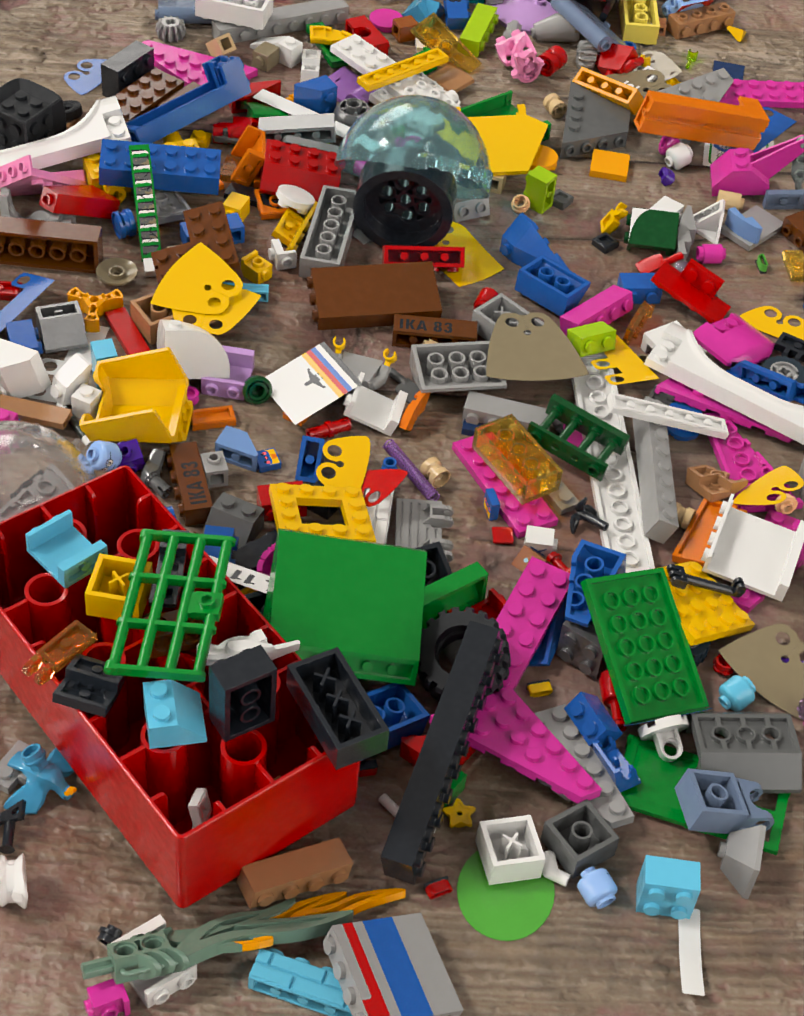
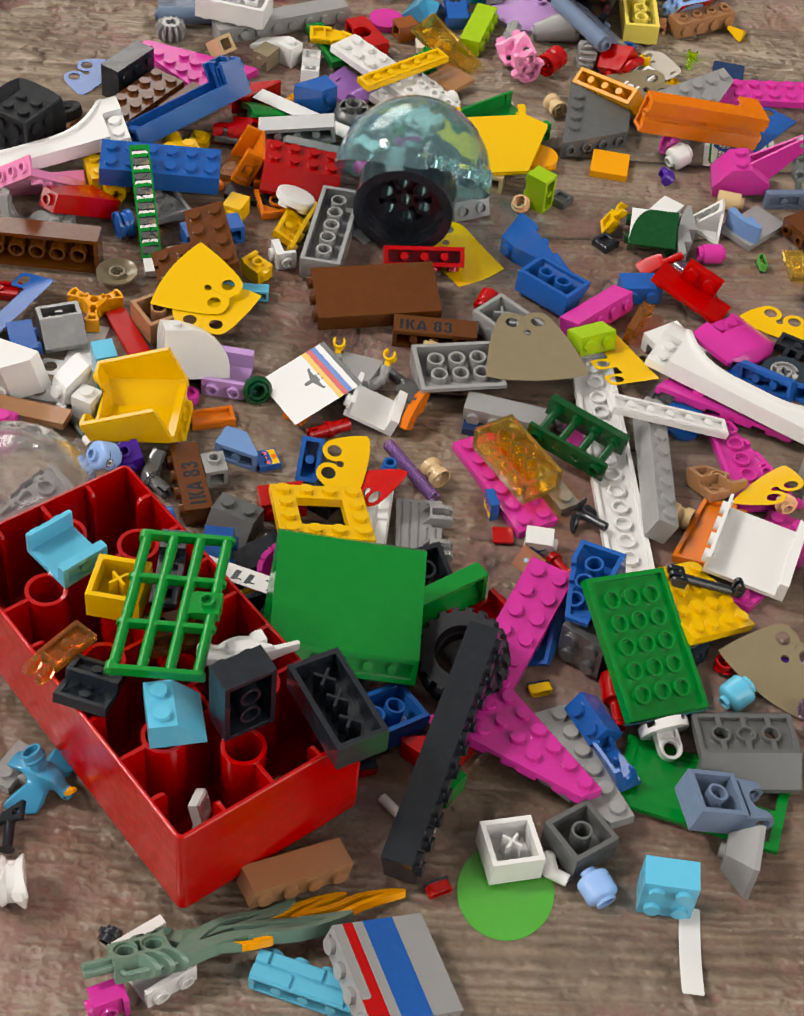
yellow plate [442,798,476,828] -> none

